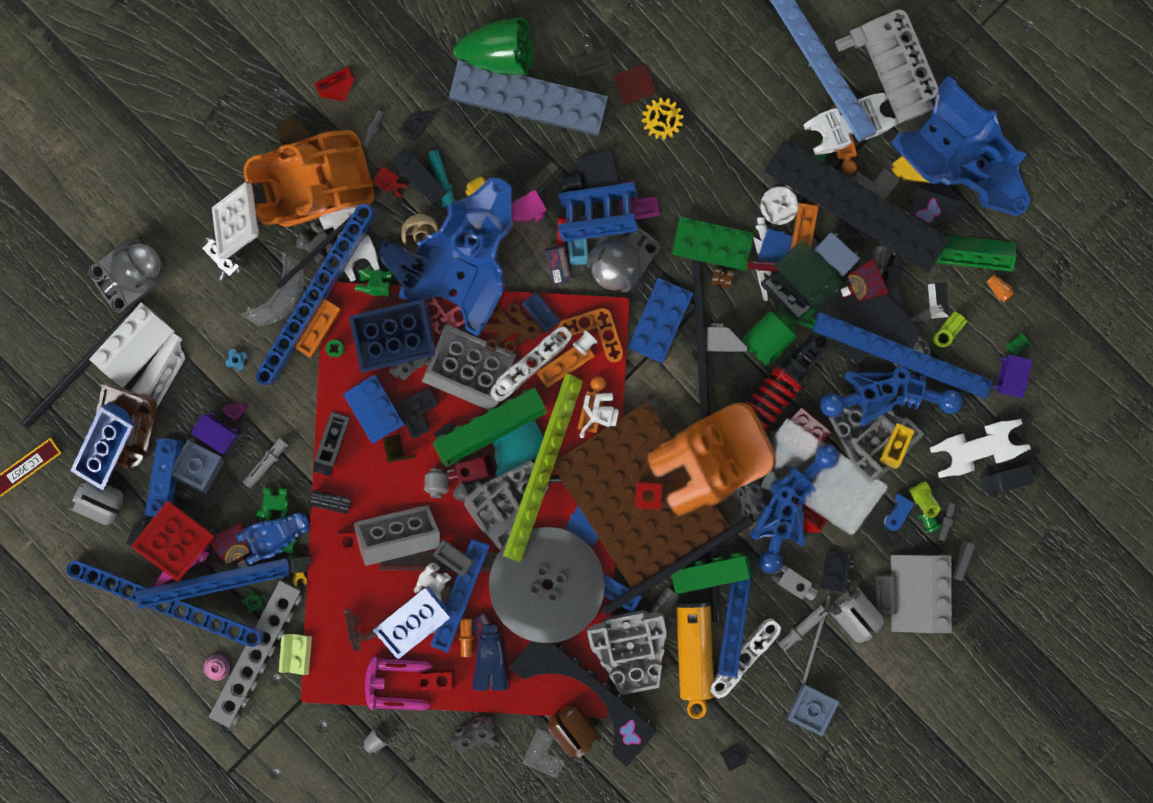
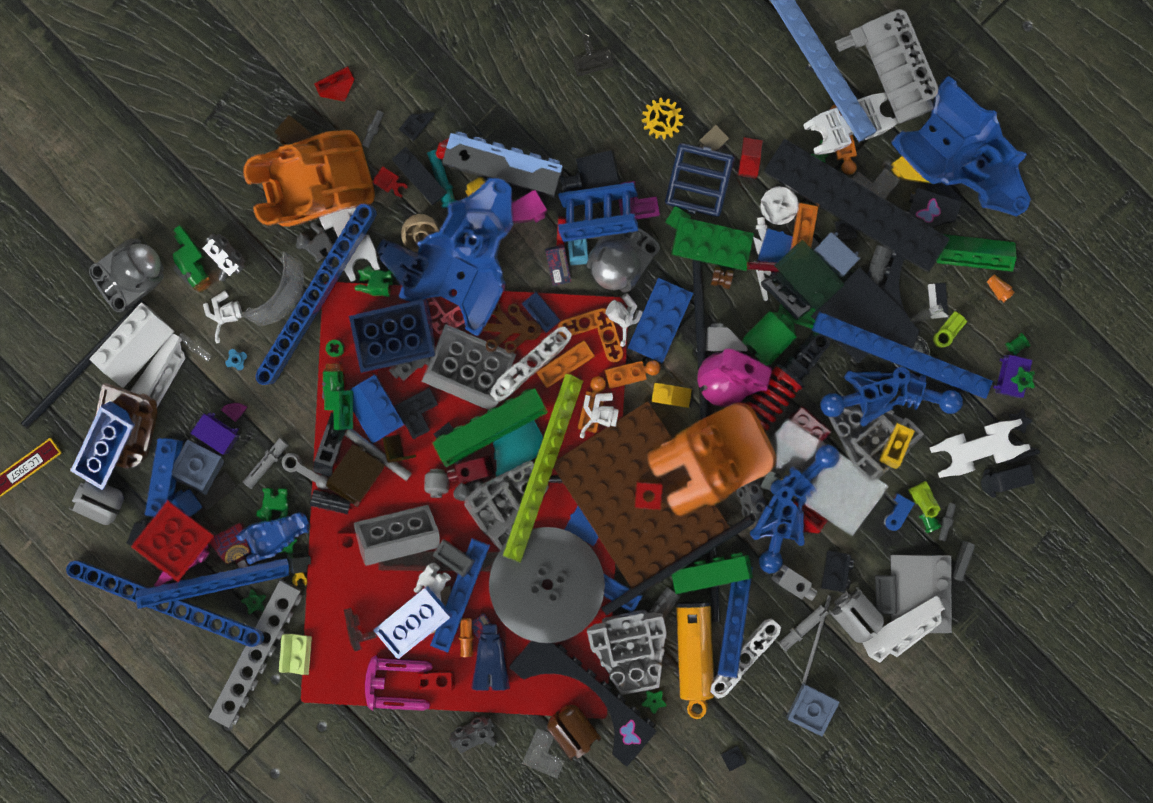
bright pink cone [204,654,230,681] -> none
white plate [212,182,258,260] -> none
black axle [276,215,352,289] -> none
orange plate [295,299,342,358] -> none
light grey hat [363,728,388,754] -> none
sand blue brick [449,60,608,136] -> none
green cylinder [453,17,533,75] -> none
white bush [572,330,598,355] -> none
clear red piece [614,64,656,105] -> none
torso [840,259,889,302] -> none
none -> blue brick [171,489,203,517]
none -> green plate [172,225,211,293]
none -> clear bar [179,332,212,362]
none -> white piece [203,290,243,343]
none -> light grey piece [282,453,329,490]
none -> green plate [322,364,353,430]
none -> dark brown brick [326,444,385,507]
none -> light grey piece [345,429,412,481]
none -> dark grey piece [436,131,563,198]
none -> orange plate [604,360,661,389]
none -> white piece [605,293,643,347]
none -> green plate [642,690,667,714]
none -> yellow slope [651,383,692,408]
none -> dark blue bar [665,143,735,217]
none -> green plate [665,206,691,229]
none -> dark pink piece [697,349,772,407]
none -> dark tan brick [699,125,729,151]
none -> red slope [737,137,763,178]
none -> white wedge [862,596,944,663]
none -> green plate [1011,367,1035,392]

